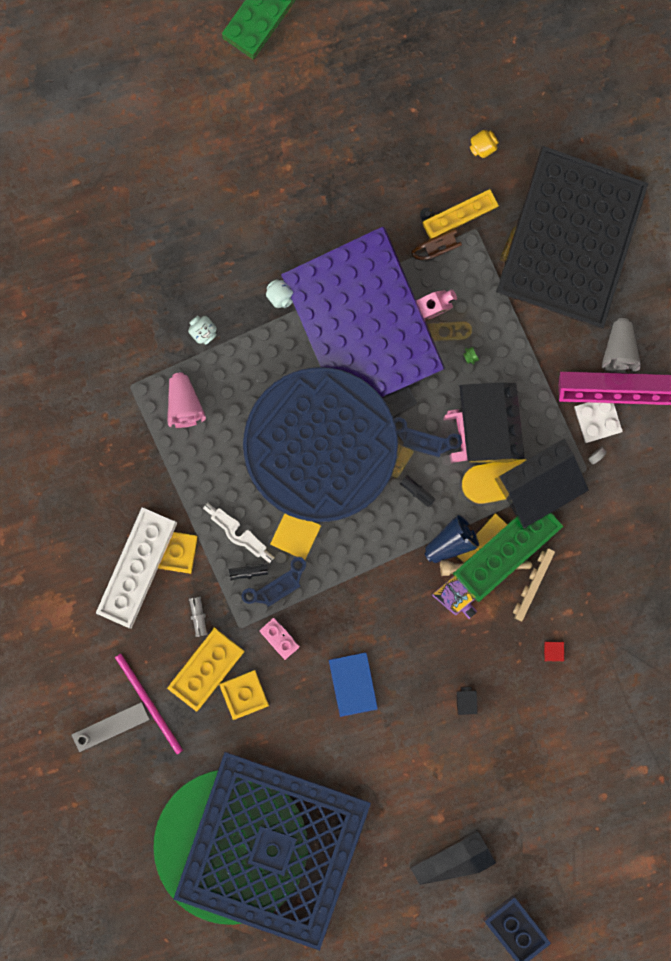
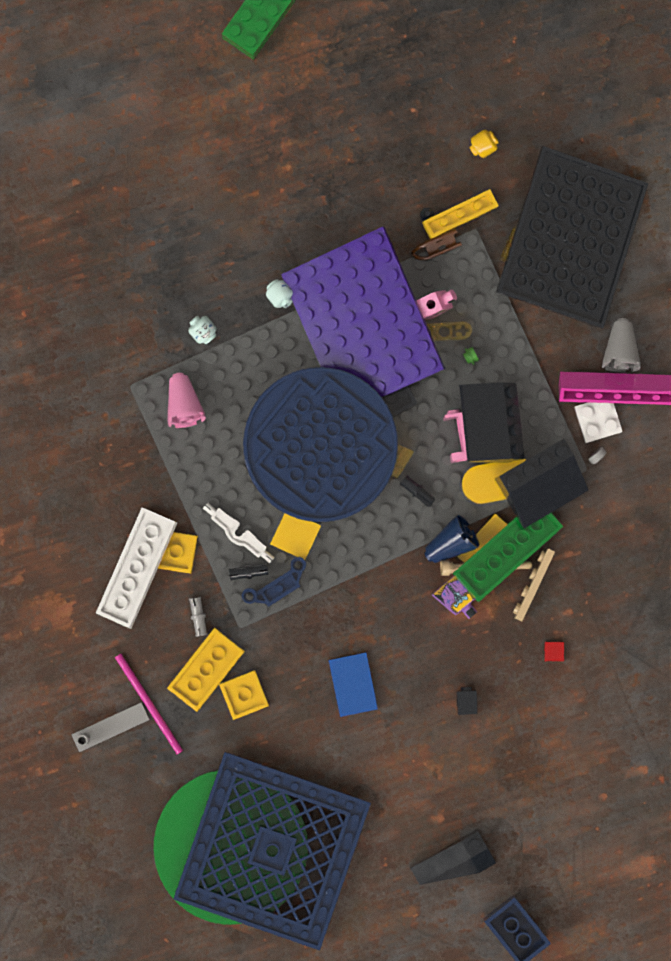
bright pink panel [259,618,300,660] -> none
dark blue plate [394,417,462,458] -> none

